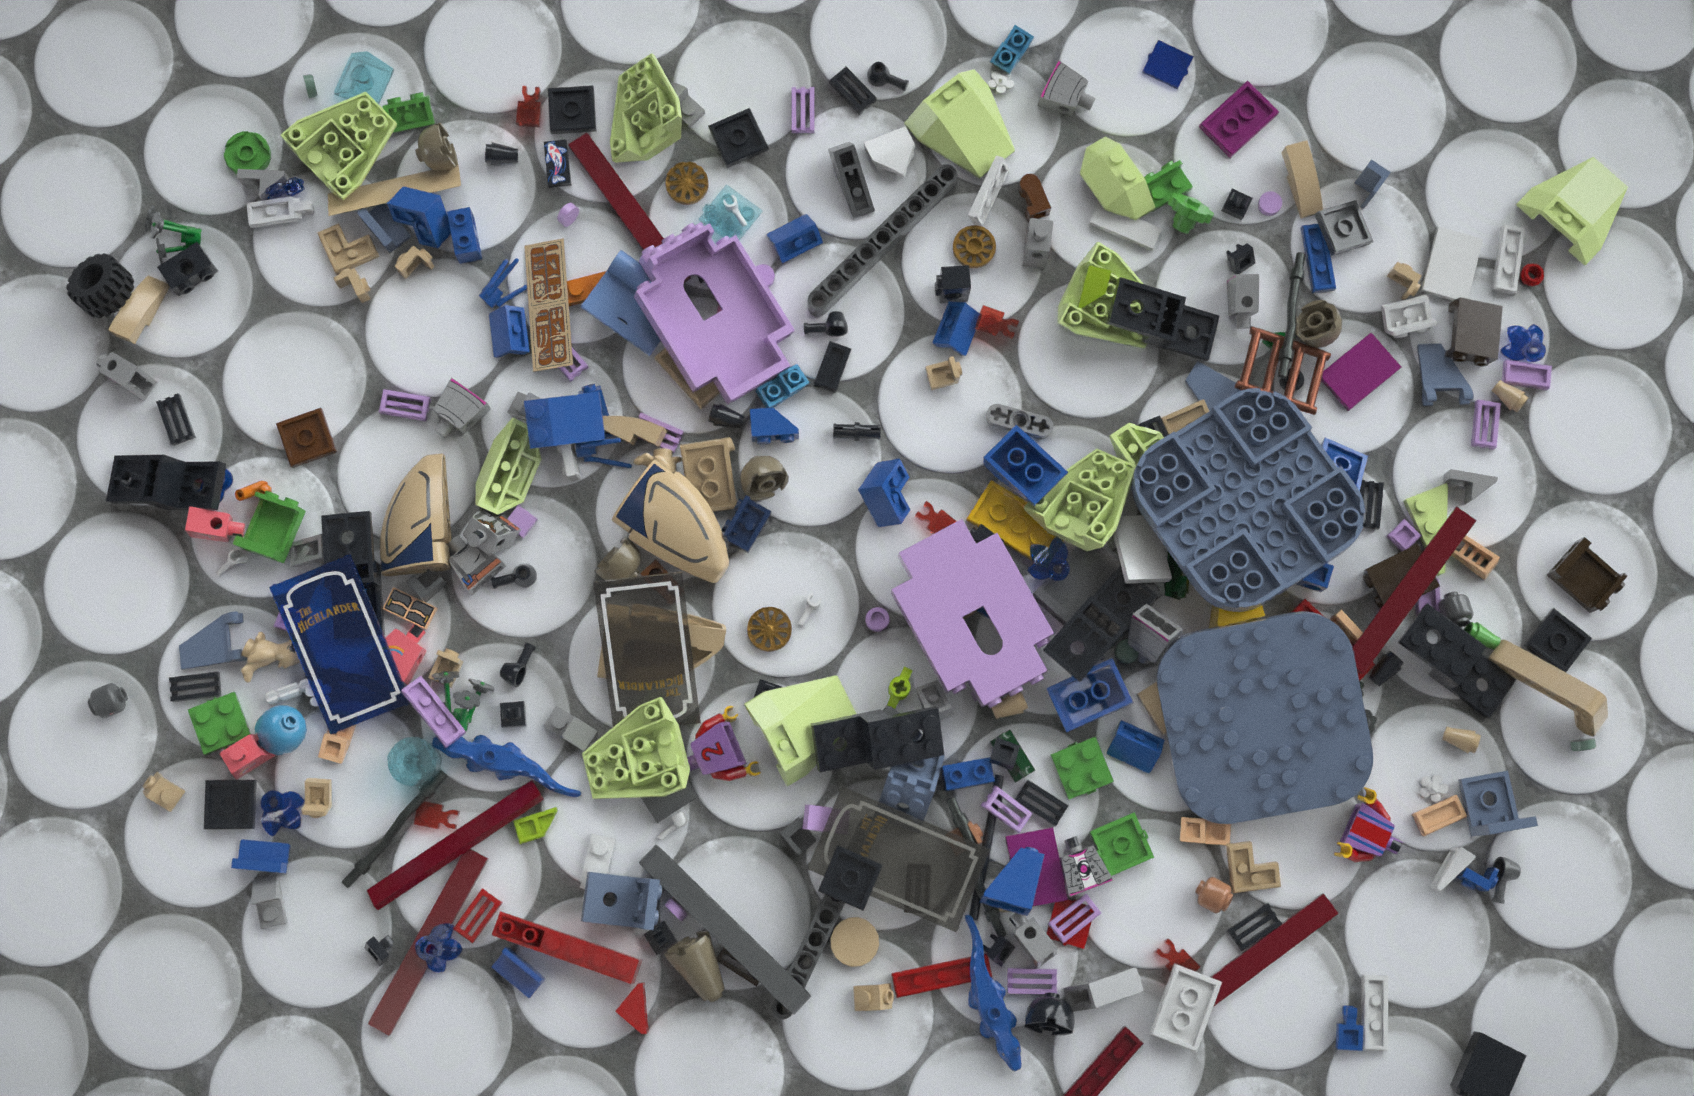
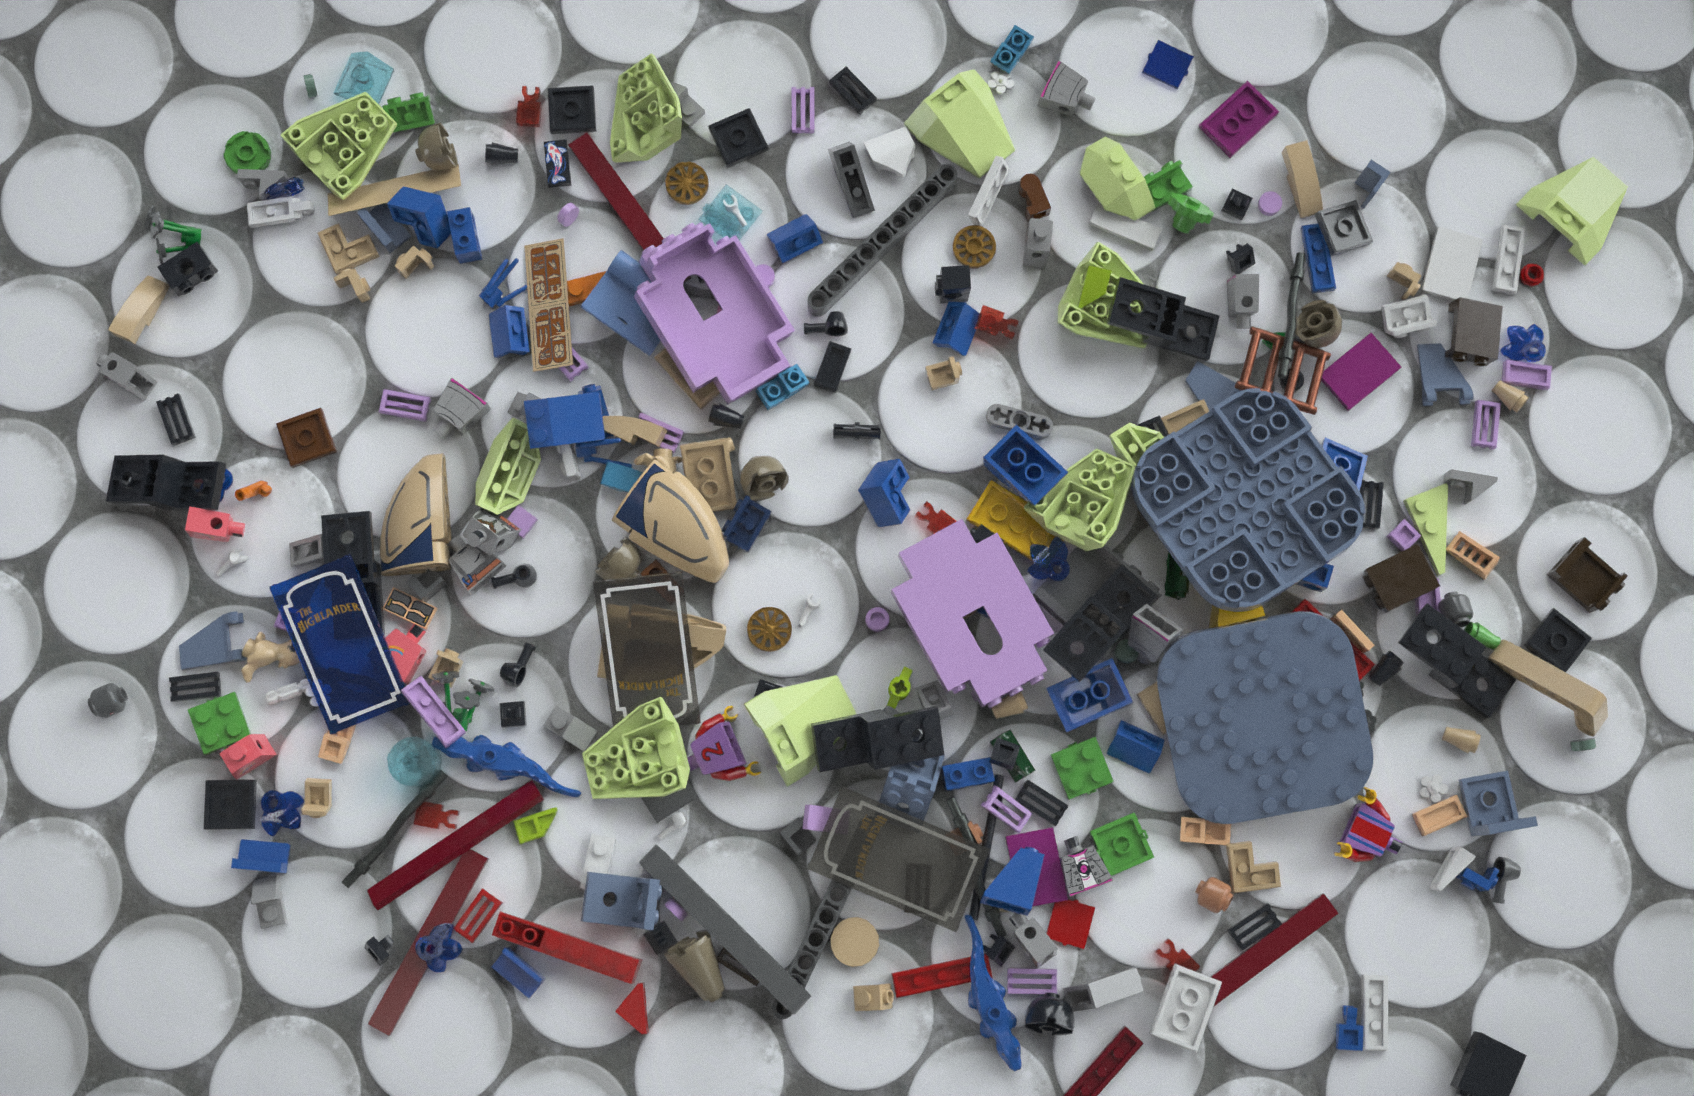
black tyre [66,253,134,318] -> none
tan bracket [143,772,185,812] -> none
bright green panel [233,491,306,564] -> none
dark azure cylinder [255,705,307,755] -> none
blue slope [750,407,799,445] -> none
black plate [818,845,883,911] -> none
black bar [867,62,909,91] -> none
lavender tile [1047,894,1101,943] -> none
white tile [1113,515,1172,583] -> none
dark red tile [1352,507,1477,674] -> none
none -> dark azure slope [600,462,643,493]

